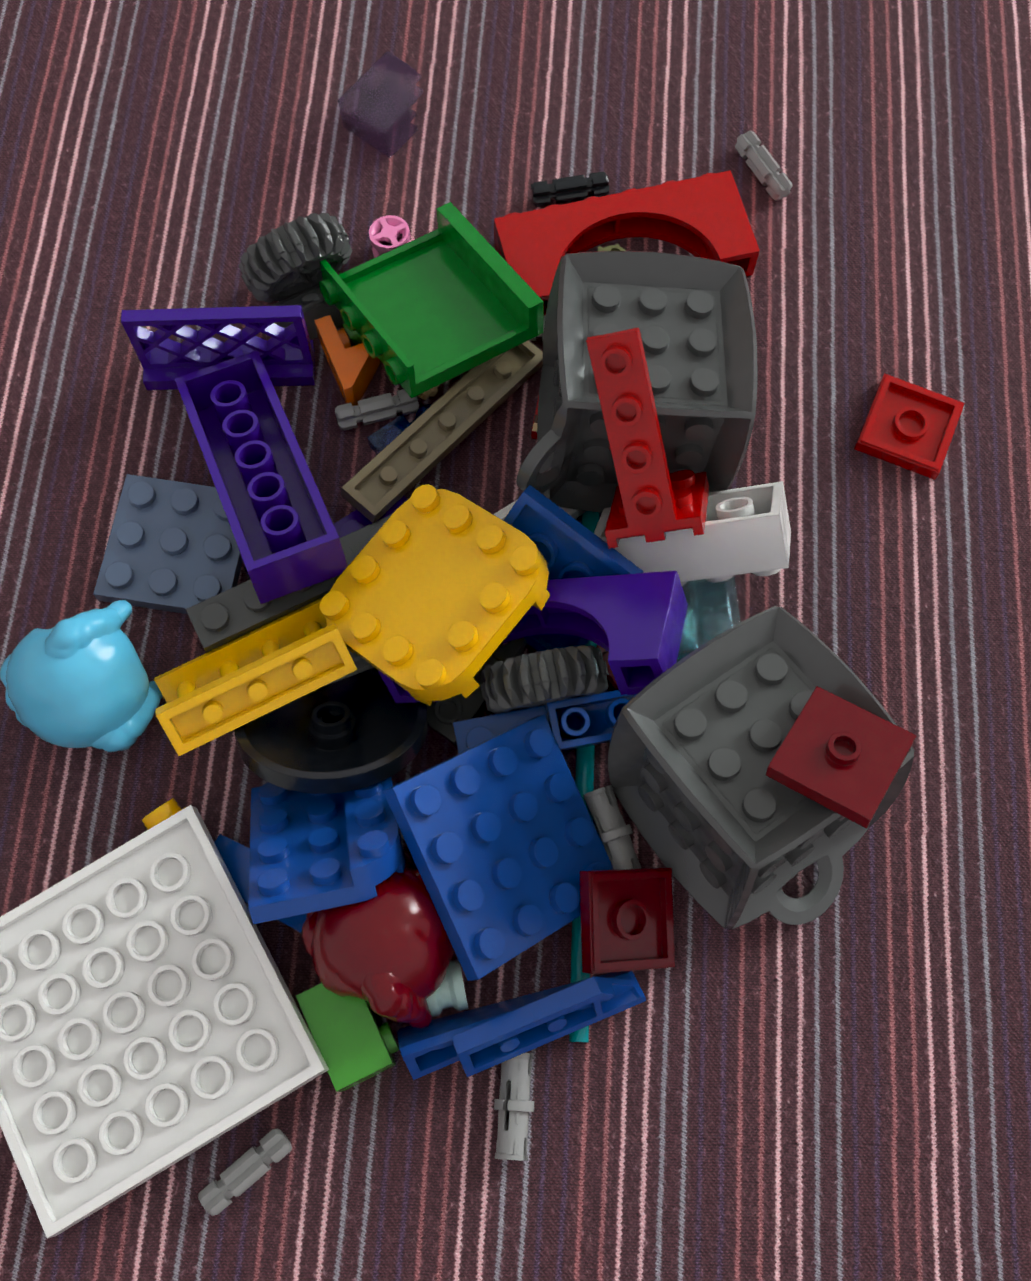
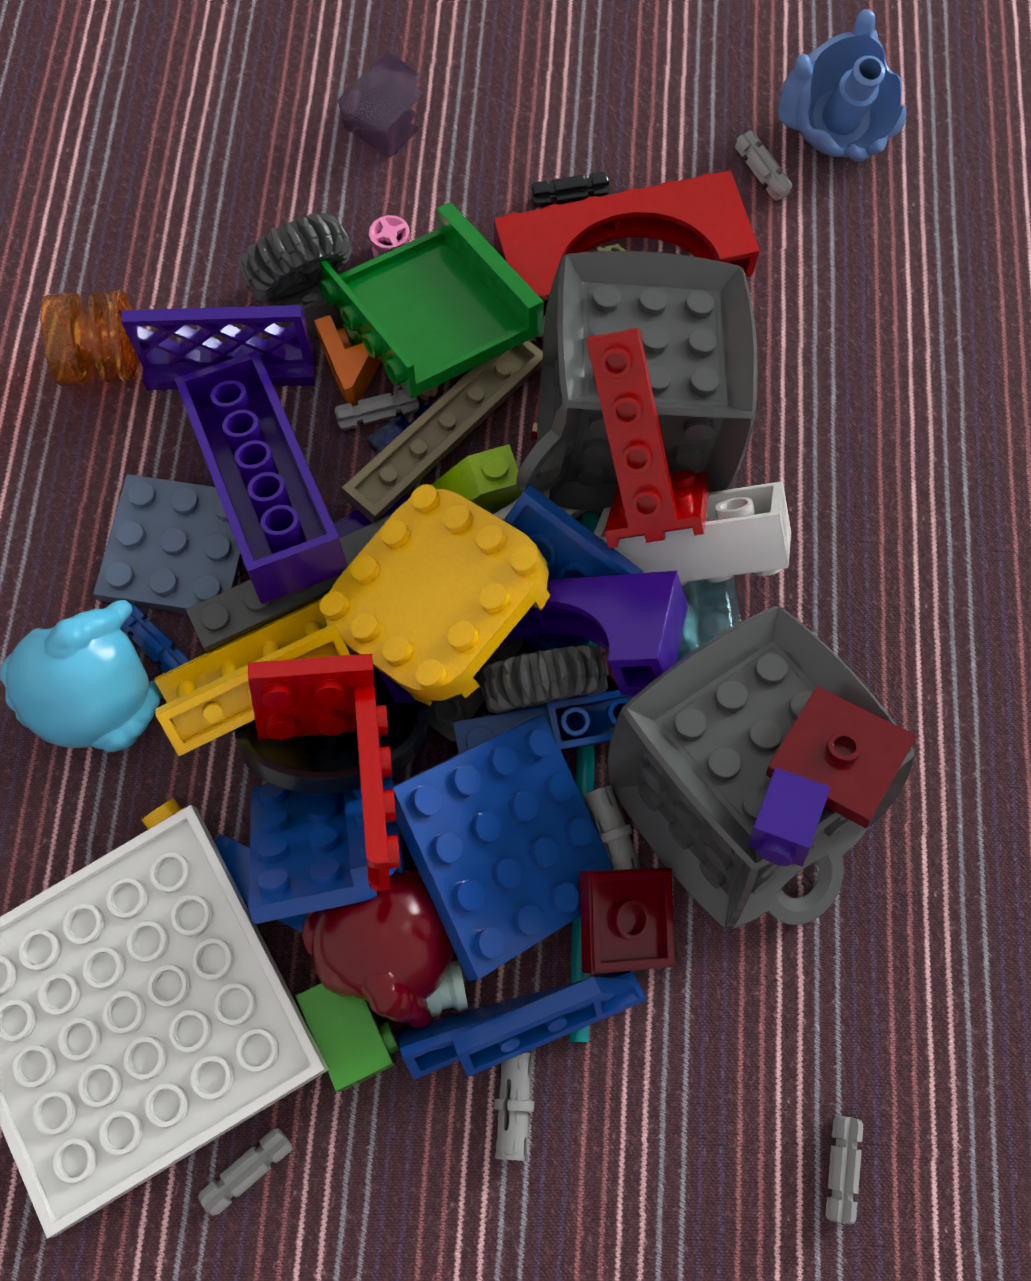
red tile [854,373,965,480] -> none
none -> clear orange wheel [40,288,139,386]
none -> blue axle [121,605,191,672]
none -> red bracket [248,654,400,891]
none -> lime slope [431,444,523,514]
none -> dark purple brick [748,767,831,867]
none -> medium blue piece [778,9,906,162]
none -> light grey axle [825,1116,863,1225]

